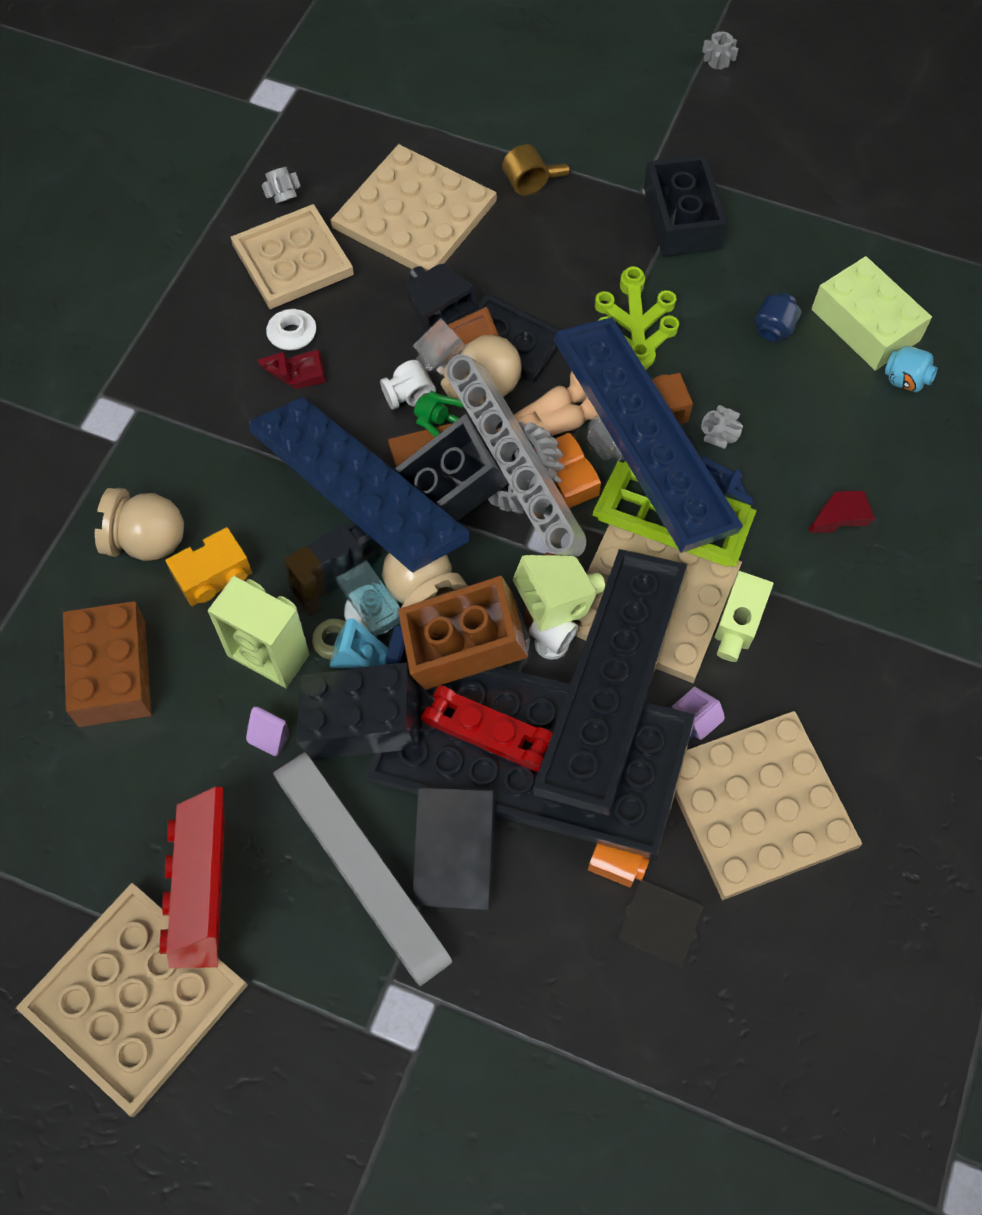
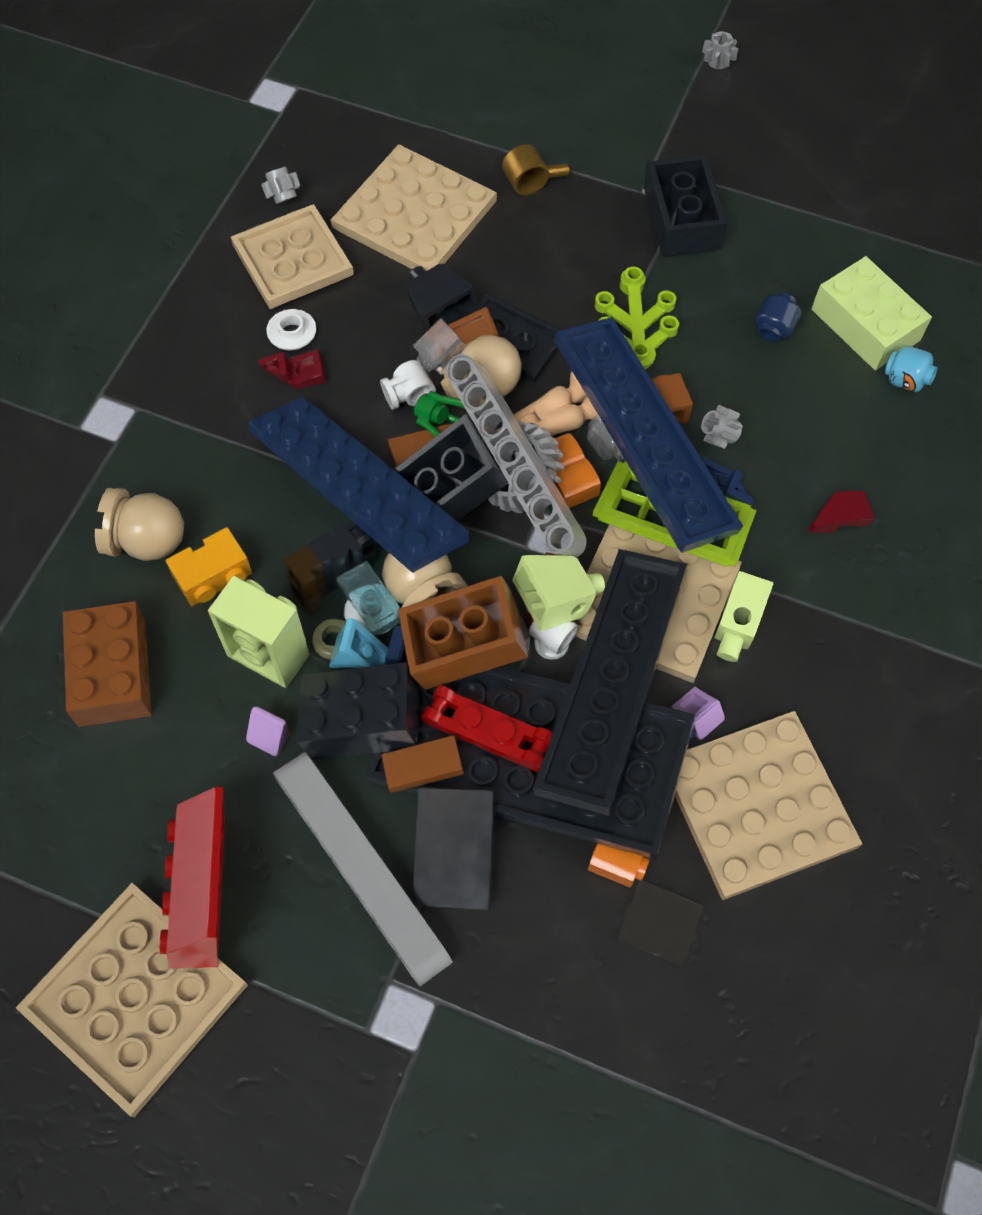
none -> dark orange tile [381,735,464,793]

